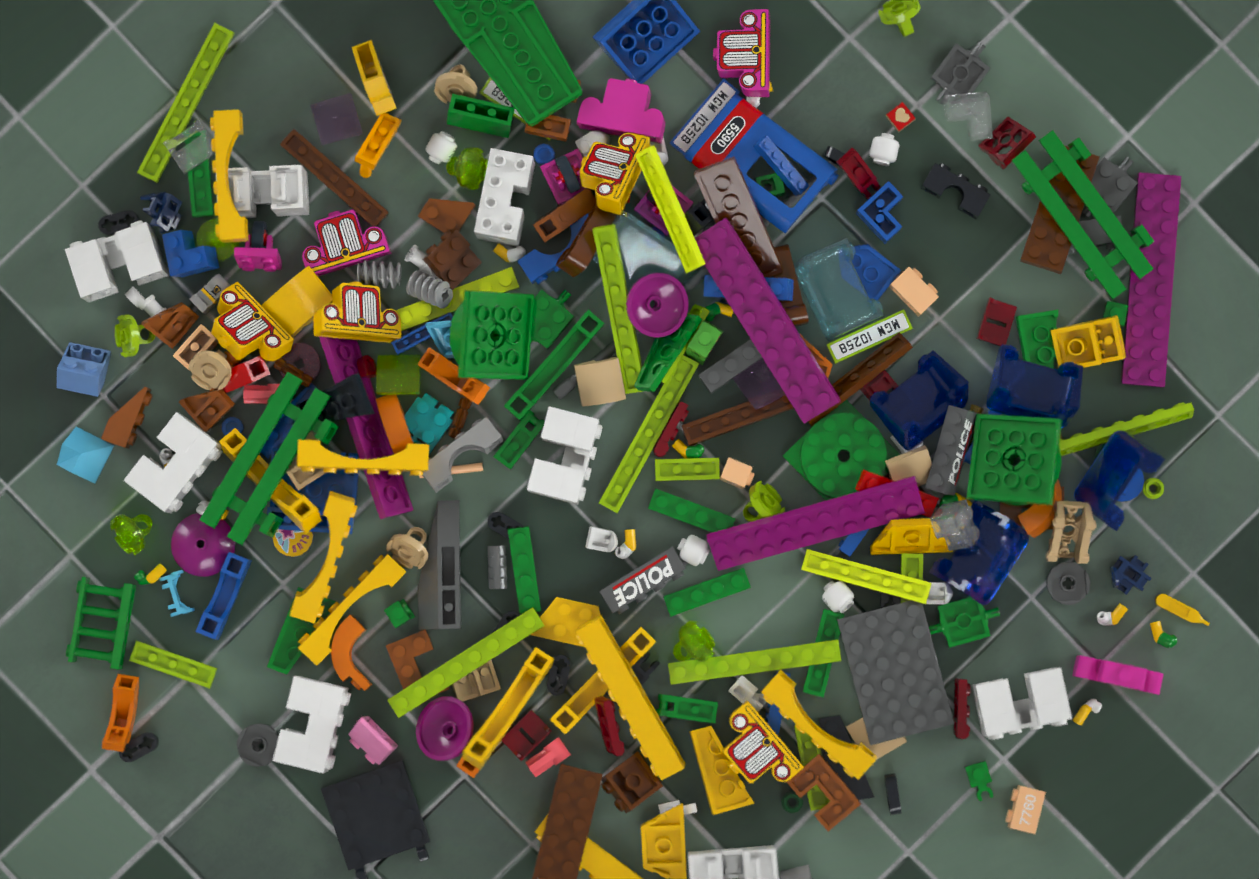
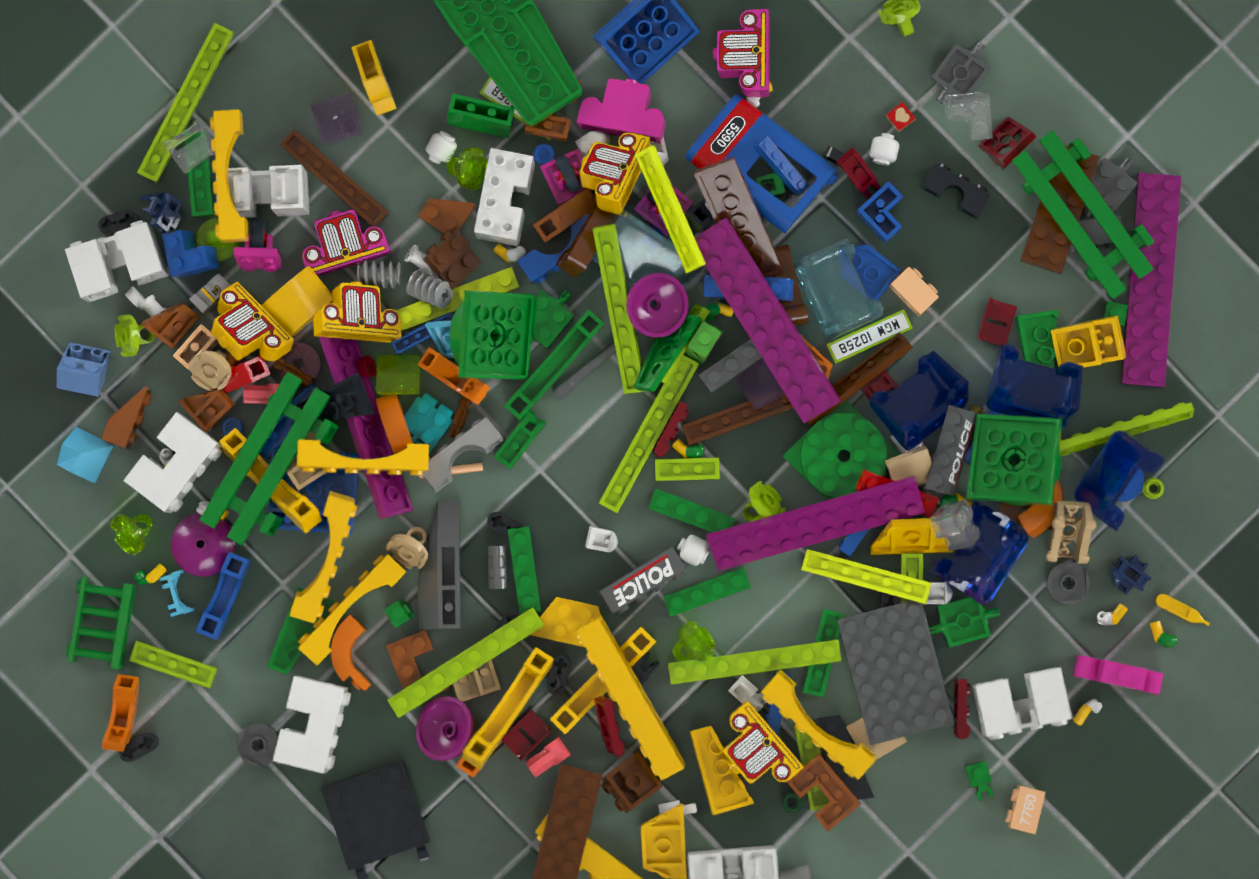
tile [271,529,314,558] -> none
bright pink slope [348,716,398,765] -> none
light orange piece [354,113,401,178] -> none
tan tile [434,65,477,104] -> none
white piece [527,406,603,505] -> none
tan slope [574,357,626,406] -> none
arm [615,529,636,559] -> none
green plate [656,694,718,724] -> none
tile [669,78,740,156] -> none
light nougat brick [720,458,755,489] -> none
white head [822,581,854,613] -> none
black beam [884,773,901,815] -> none

